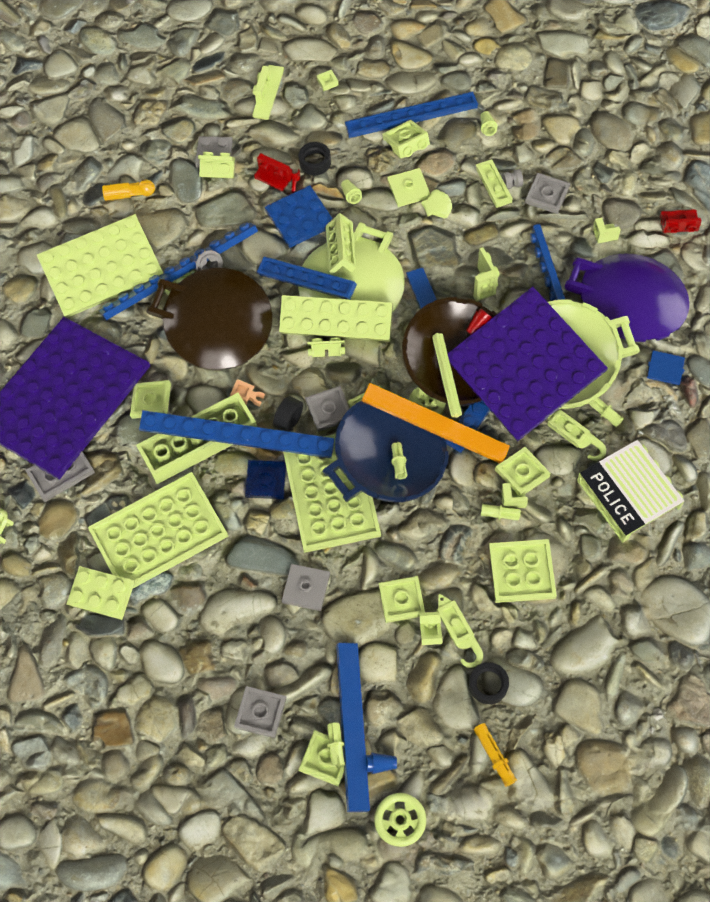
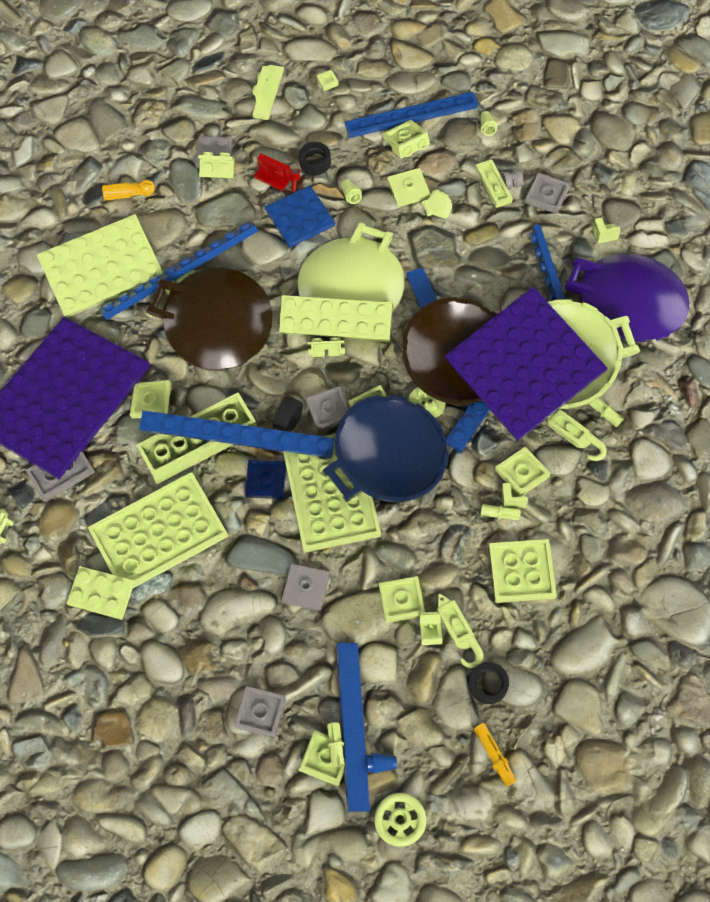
light grey gear [195,250,223,271] -> none
light nougat plate [230,379,265,407] -> none
blue plate [257,257,357,300] -> none
yellowish green fence [326,213,357,274] -> none
light orange tile [362,383,510,463] -> none
yellowish green axle [391,442,407,479] -> none
yellowish green axle [432,333,462,418] -> none
red cone [466,309,492,335] -> none
yellowish green bracket [473,247,499,301] -> none
panel [577,440,684,543] -> none
blue piece [647,351,685,385] -> none
red bracket [660,209,702,233] -> none

